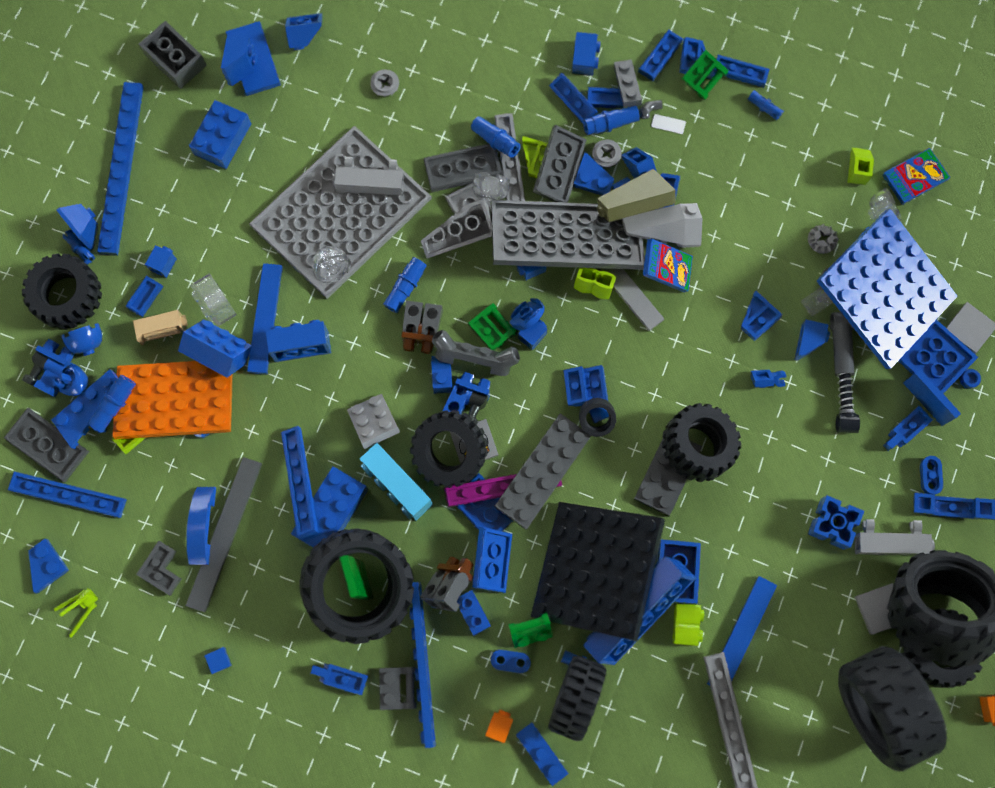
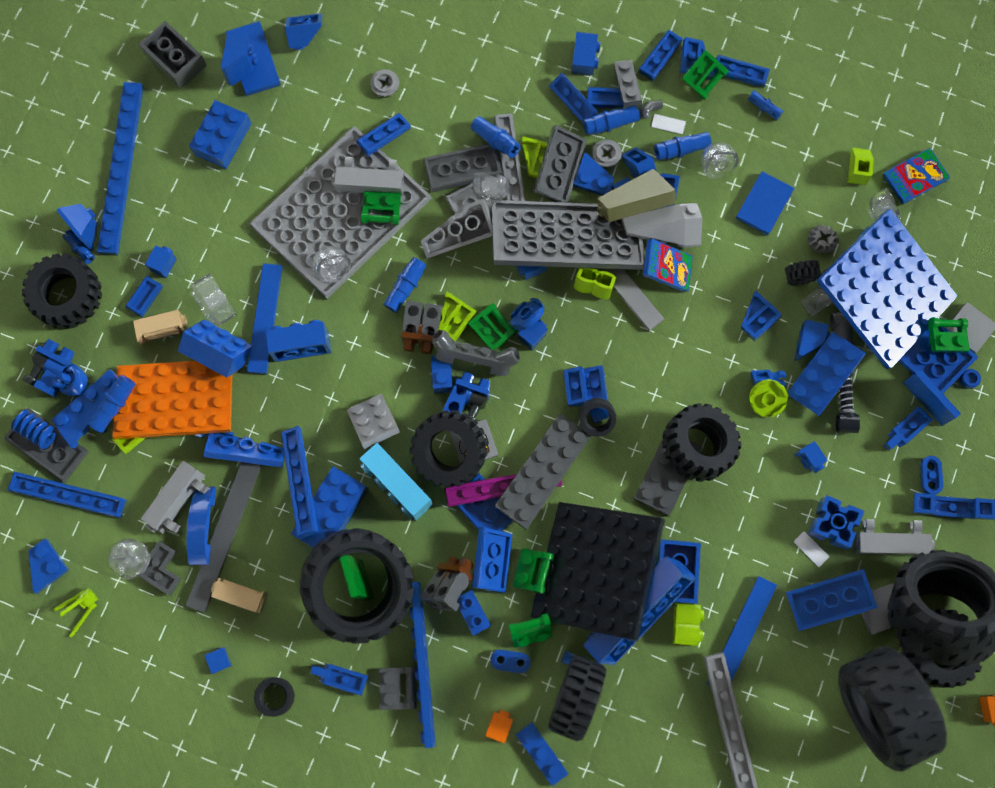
blue cylinder [61,323,103,356] -> none
none -> blue piece [11,409,56,449]
none -> clear cylinder [108,539,150,579]
none -> light grey brick [141,461,209,534]
none -> blue wing [204,432,285,468]
none -> tan window [211,578,268,613]
none -> black tyre [254,677,295,717]
none -> blue tile [356,113,411,156]
none -> green plate [361,191,401,225]
none -> lime wing [439,291,477,341]
none -> green plate [512,548,554,594]
none -> blue piece [654,132,711,160]
none -> clear cylinder [700,142,739,179]
none -> blue tile [736,171,795,235]
none -> lime tile [749,379,788,417]
none -> black tyre [785,260,821,286]
none -> blue plate [786,569,878,631]
none -> blue plate [787,332,866,416]
none -> blue brick [794,441,828,473]
none -> white sticker [794,532,829,567]
none -> green plate [928,317,970,353]

